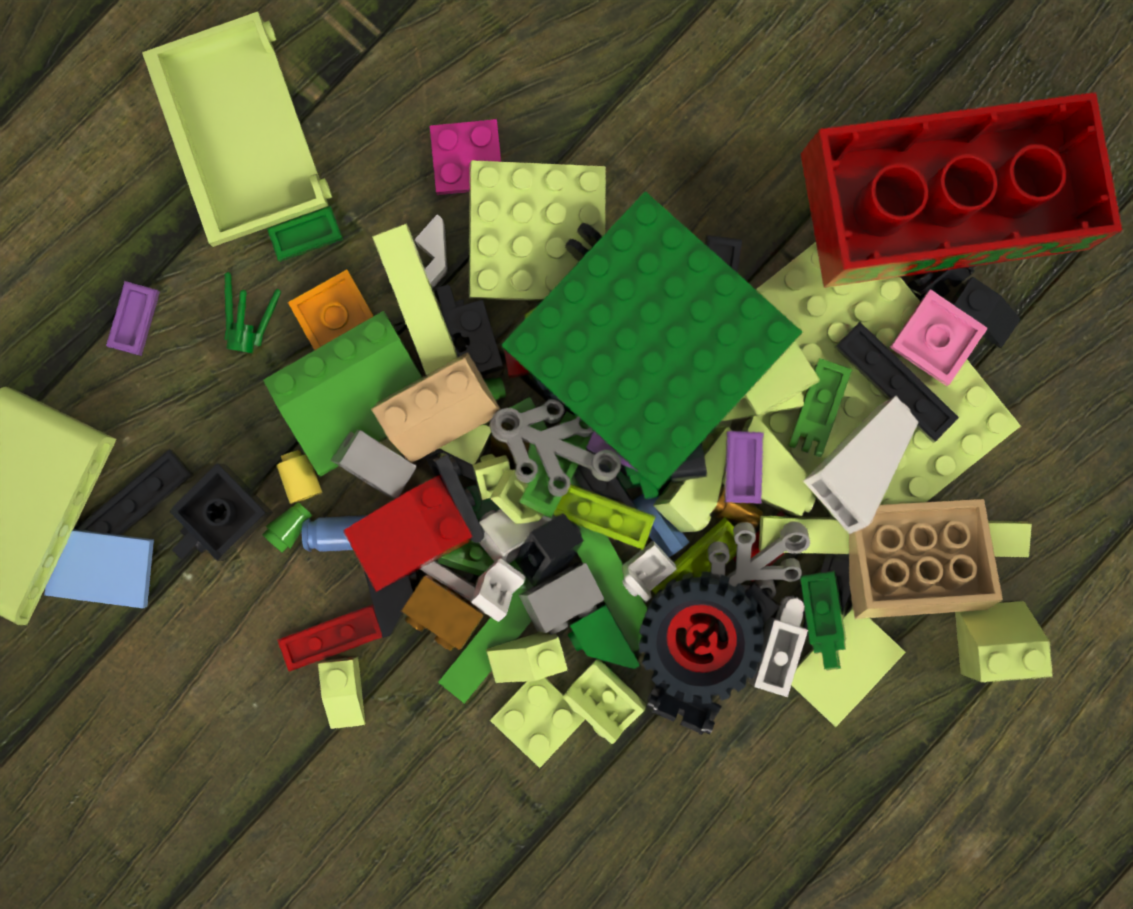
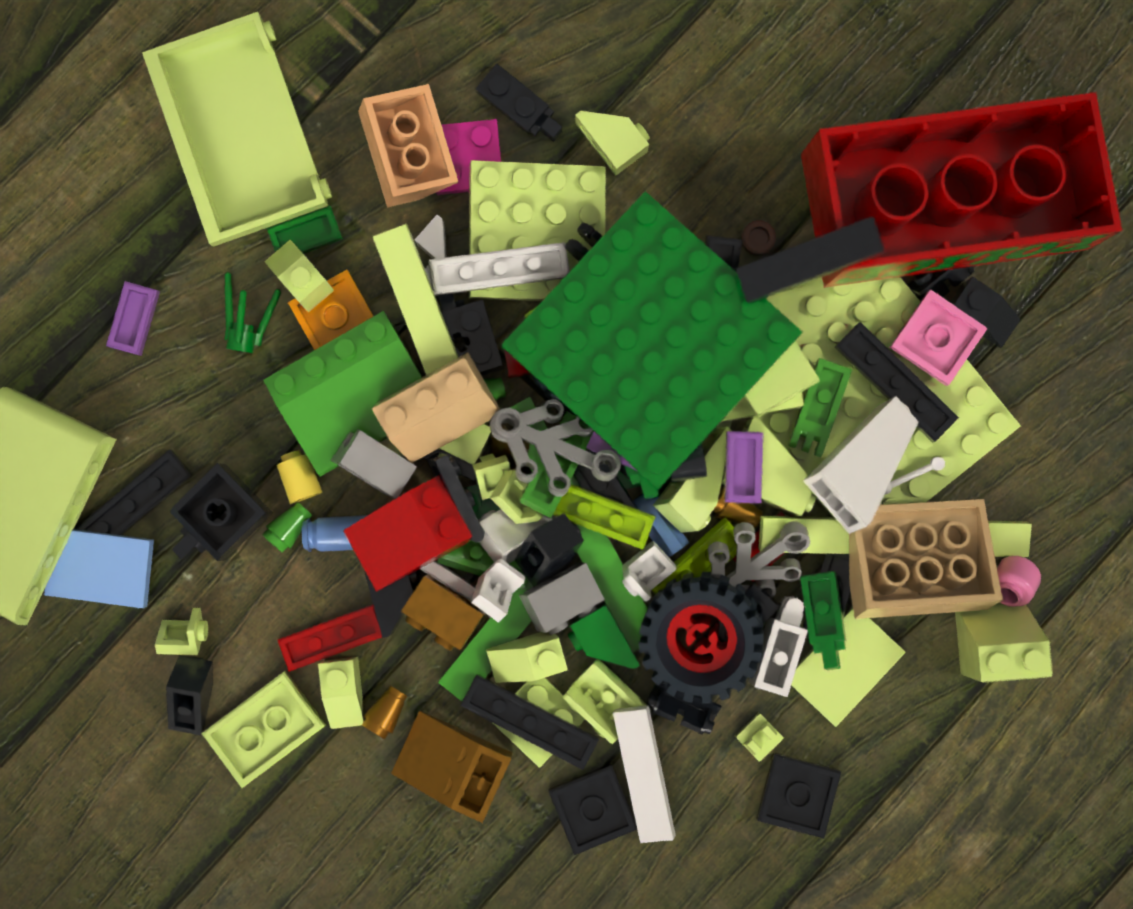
none -> yellowish green bracket [155,608,208,655]
none -> black slope [166,655,213,736]
none -> yellowish green tile [201,671,326,788]
none -> yellowish green slope [264,240,334,312]
none -> light nougat slope [358,84,458,208]
none -> pearl gold cone [362,686,407,739]
none -> pearl gold slope [391,711,513,823]
none -> white tile [428,242,570,296]
none -> black tile [460,674,599,770]
none -> black hinge [475,63,562,142]
none -> black tile [549,764,637,855]
none -> yellowish green slope [575,111,650,176]
none -> white tile [613,705,676,843]
none -> yellowish green tile [734,712,784,762]
none -> black tile [736,216,886,304]
none -> reddish brown tile [741,220,776,256]
none -> black tile [756,752,841,838]
none -> white hinge [885,457,945,495]
none -> bright pink head [997,556,1041,607]

